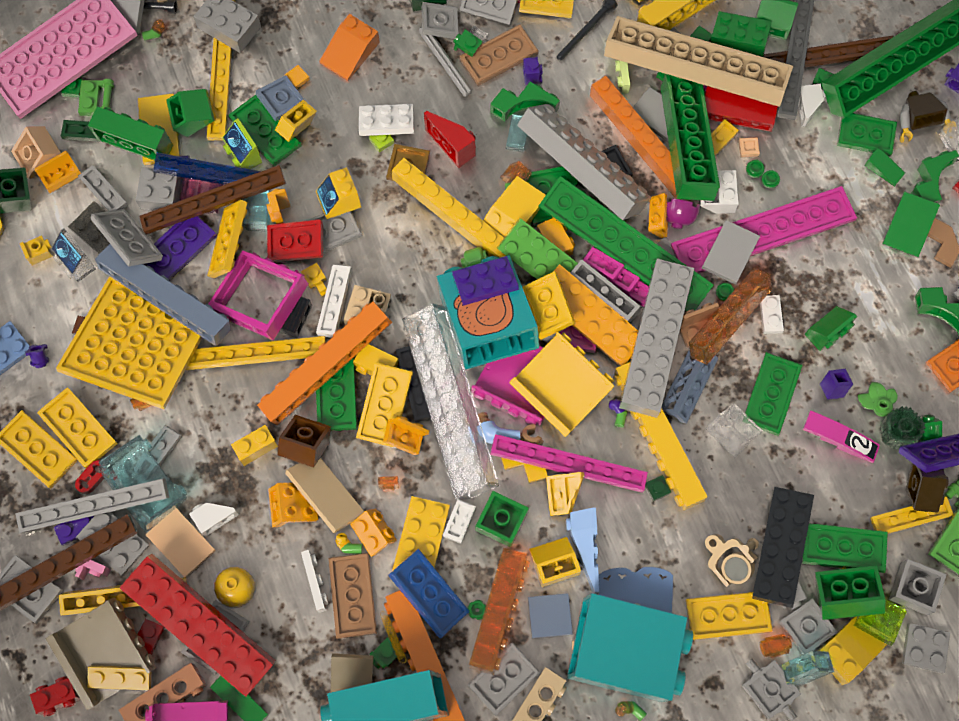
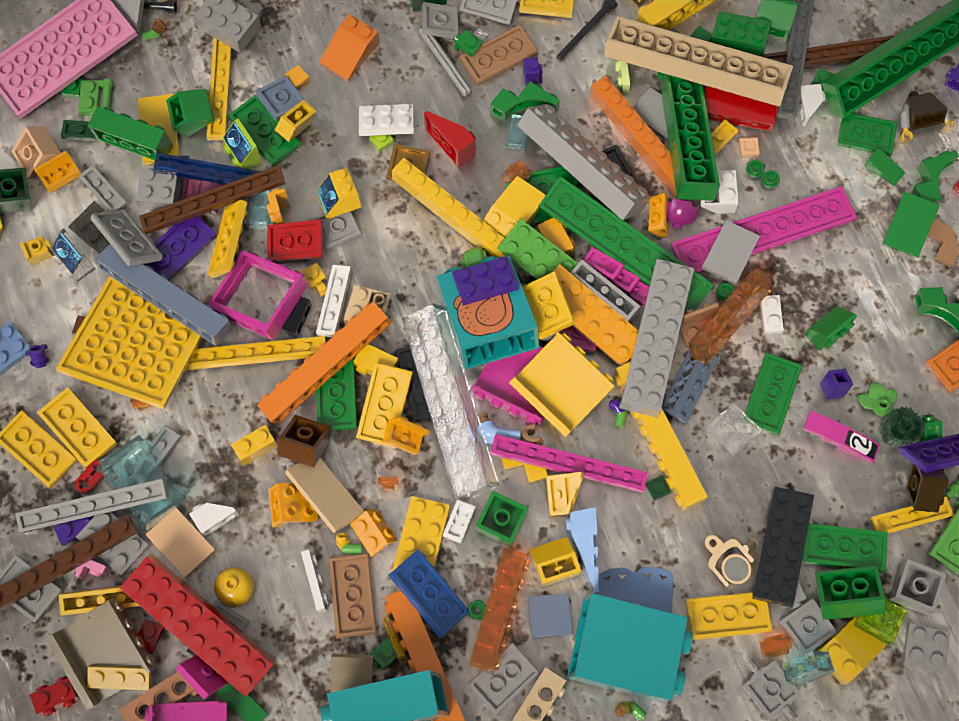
none -> dark pink plate [176,655,229,699]

